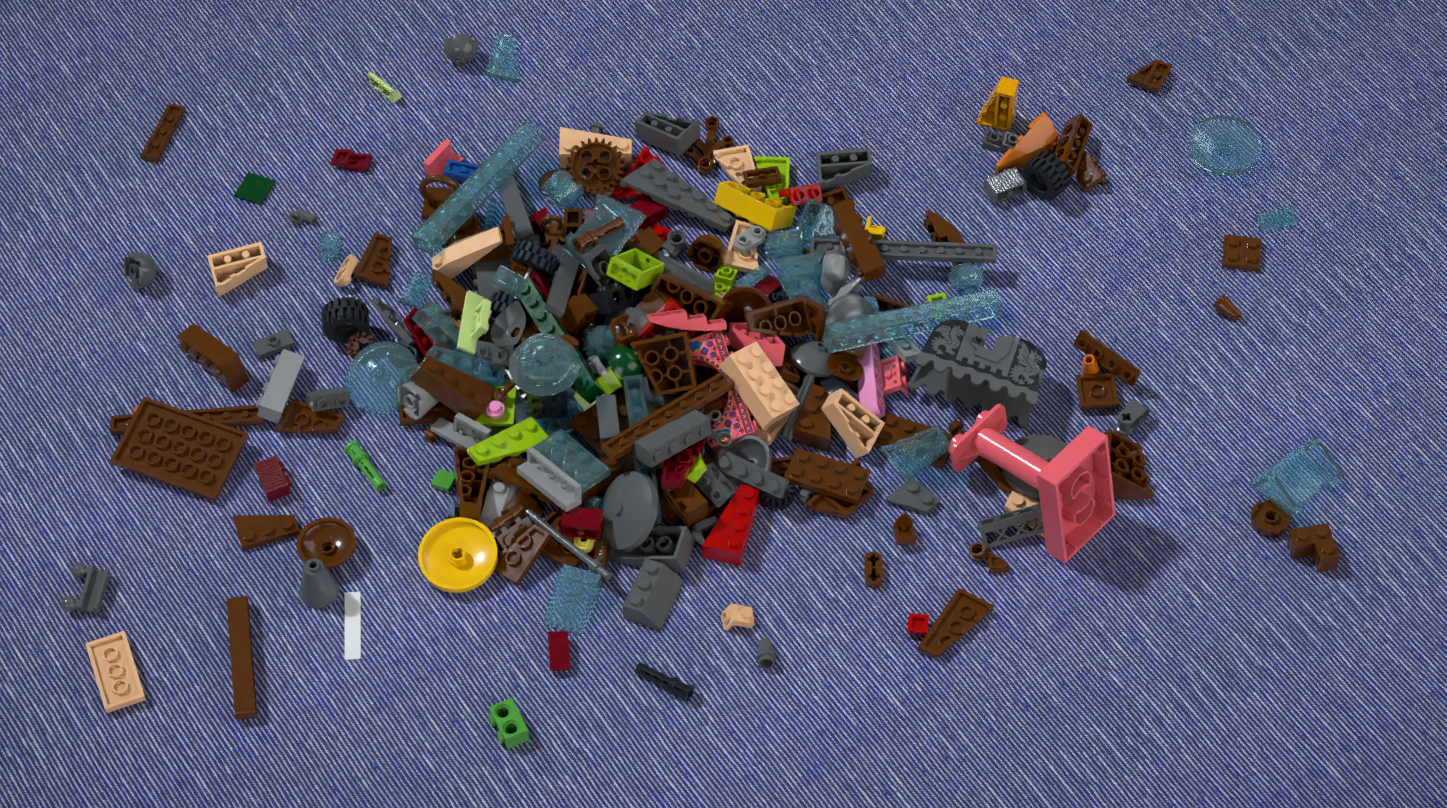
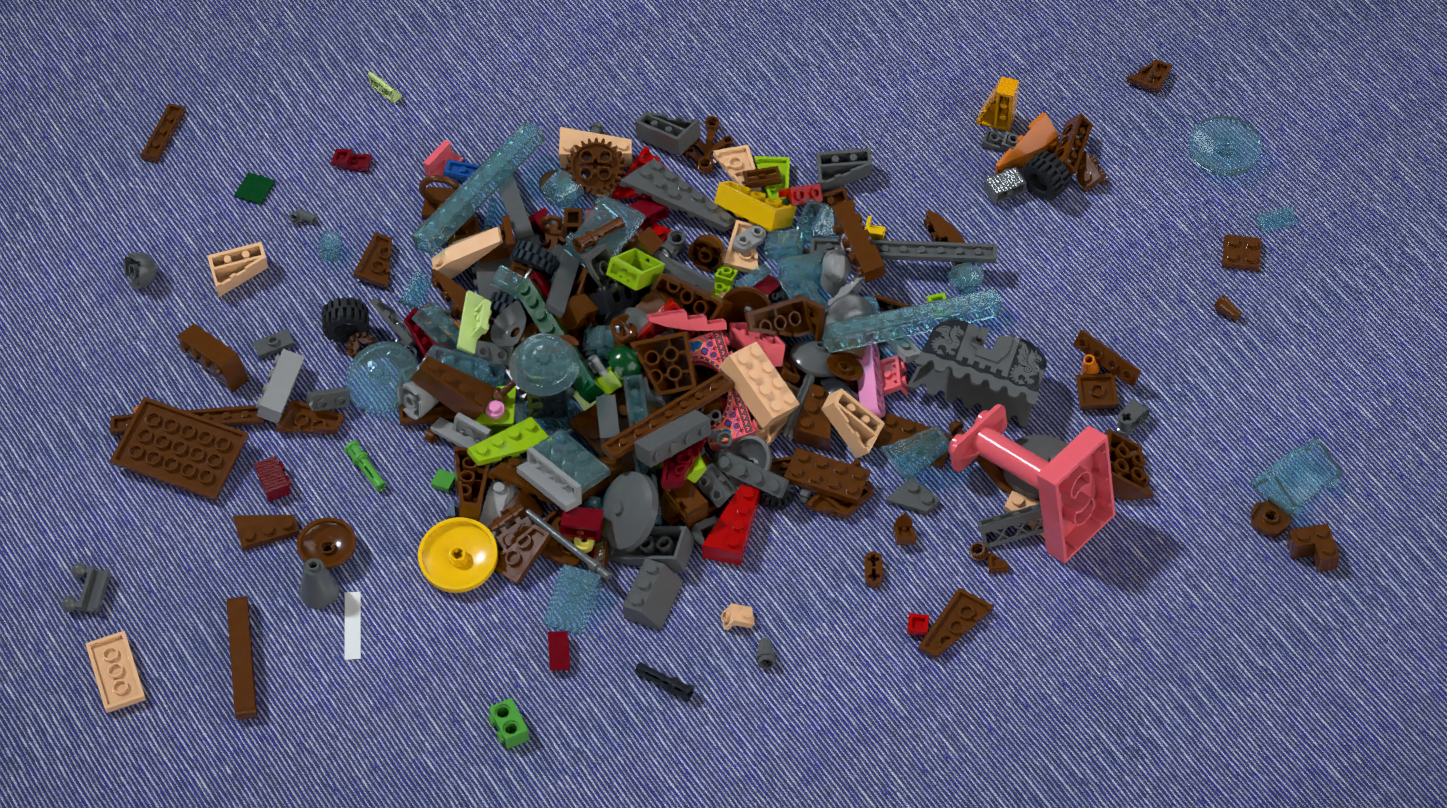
light nougat plate [334,254,358,287] -> none
dark grey cylinder [443,34,479,66] -> none
clear light blue wing [485,32,520,84] -> none

